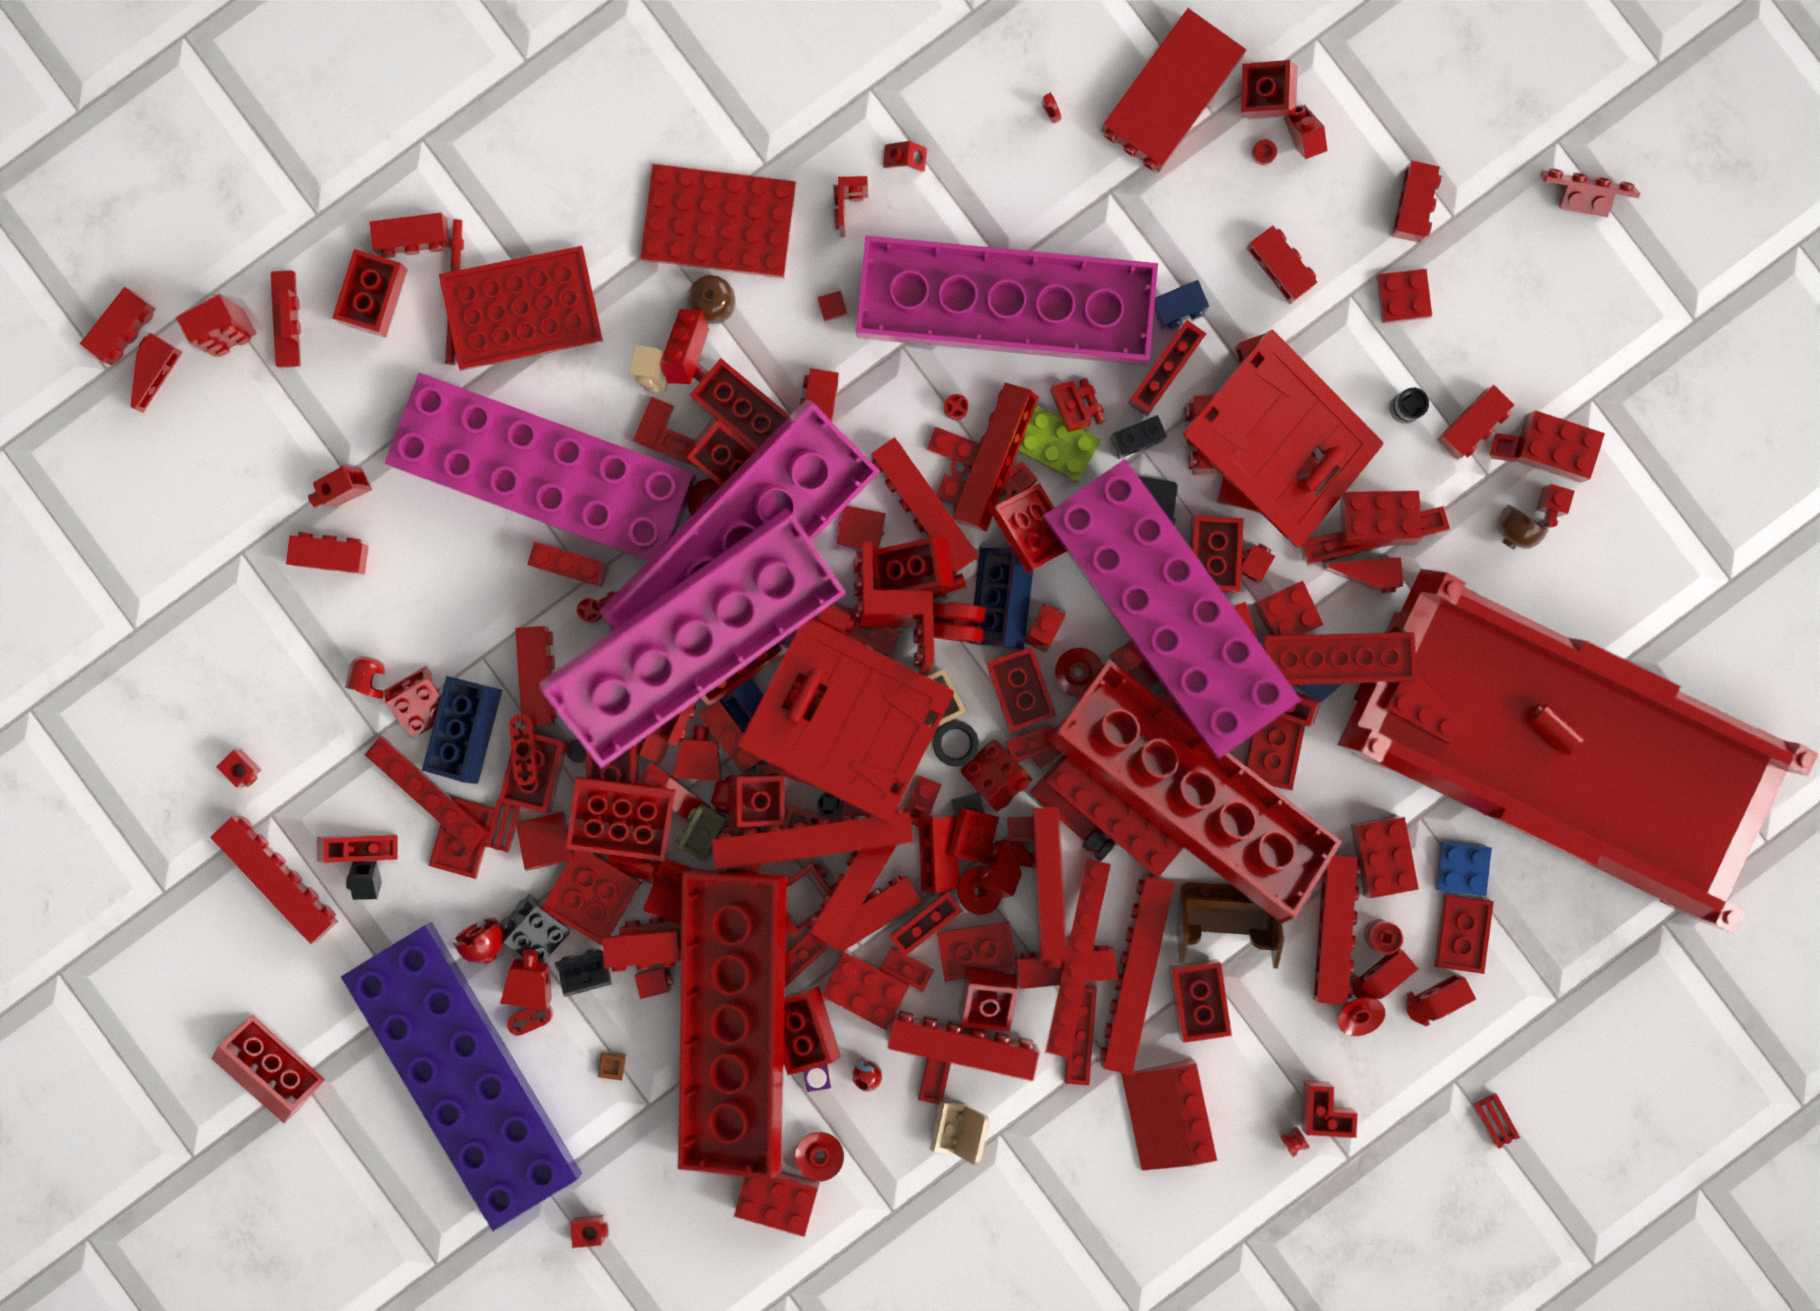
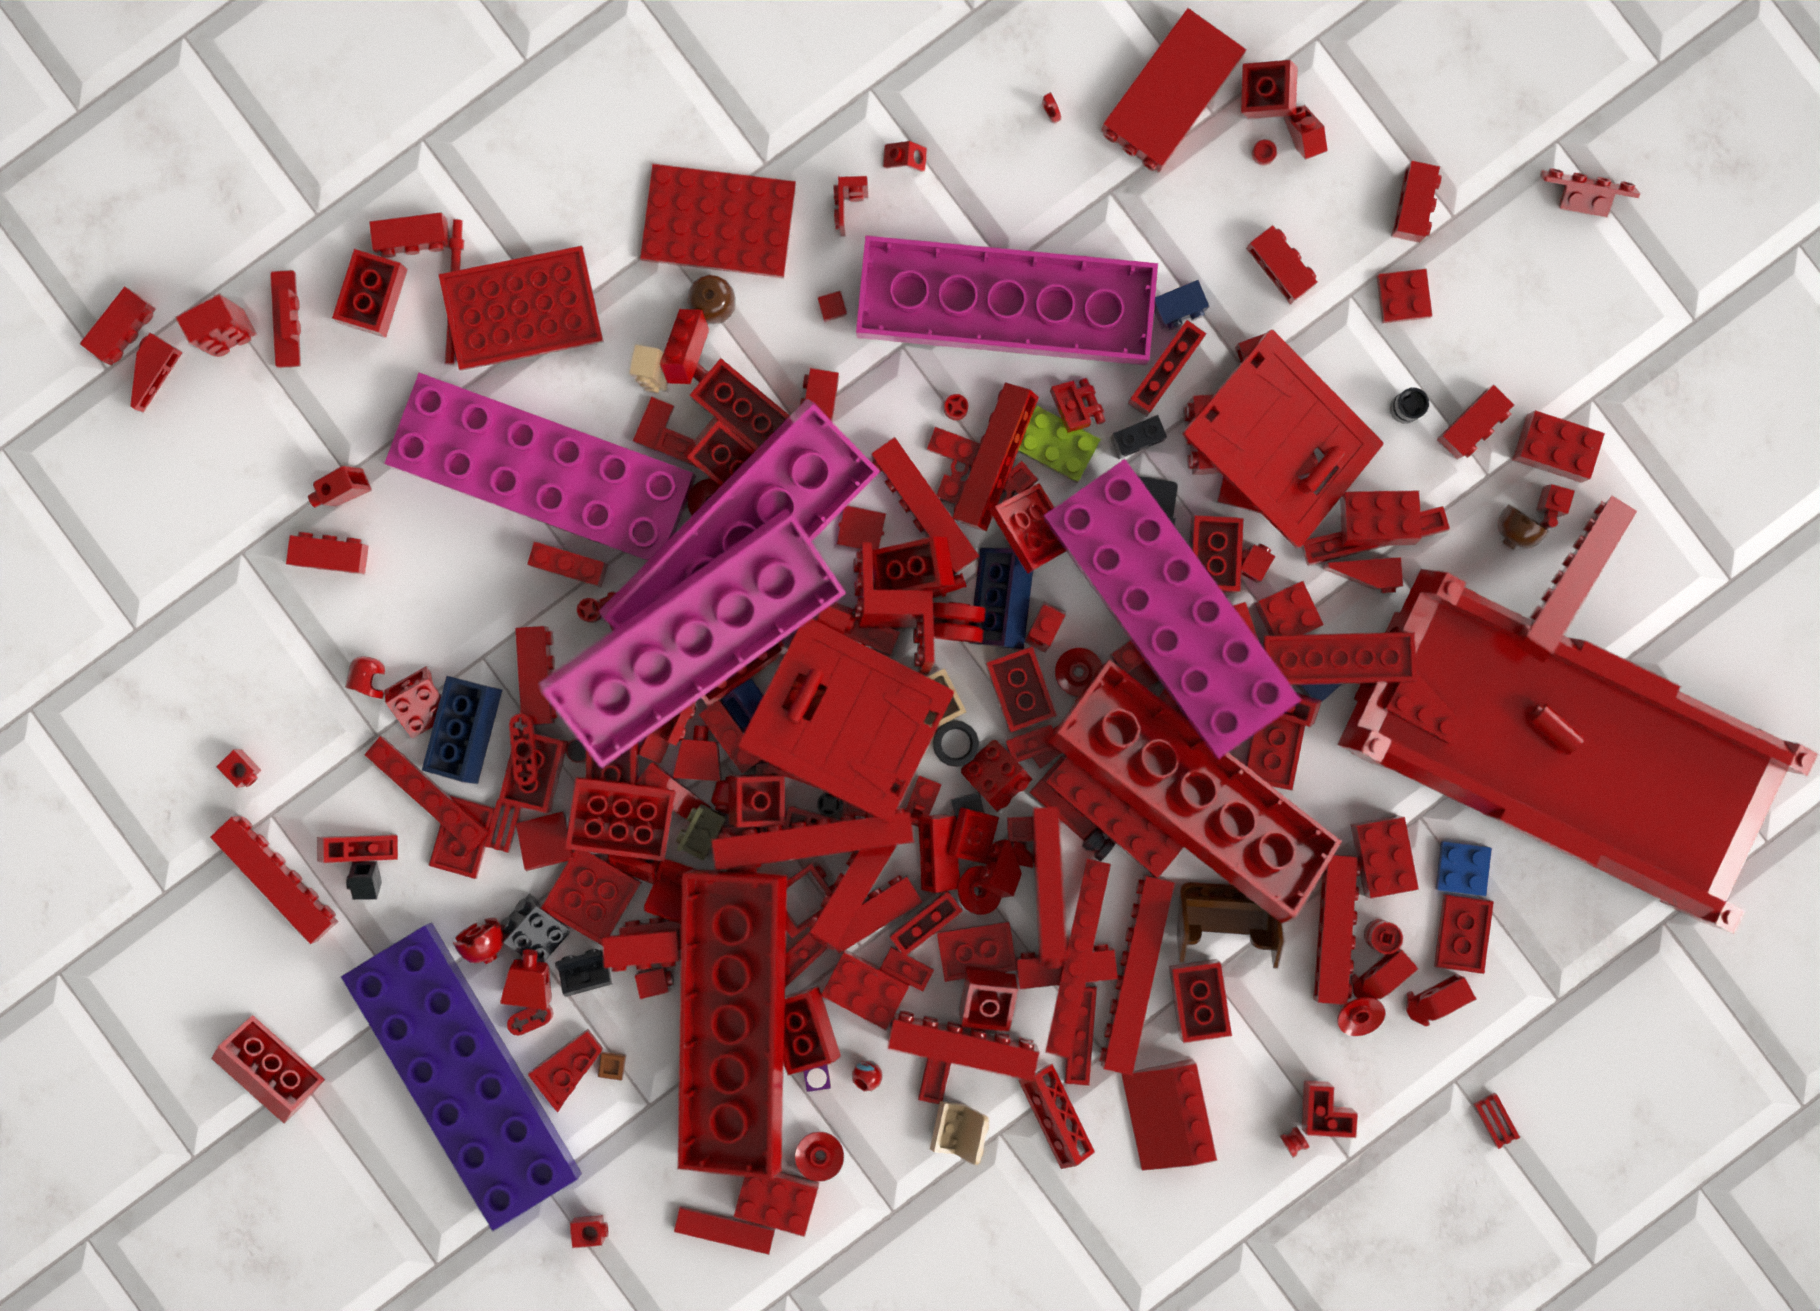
red plate [1489,433,1521,462] -> none
none -> red wing [528,1029,603,1113]
none -> red tile [674,1206,775,1255]
none -> red fence [1018,1064,1095,1169]
none -> brick [1517,495,1637,663]

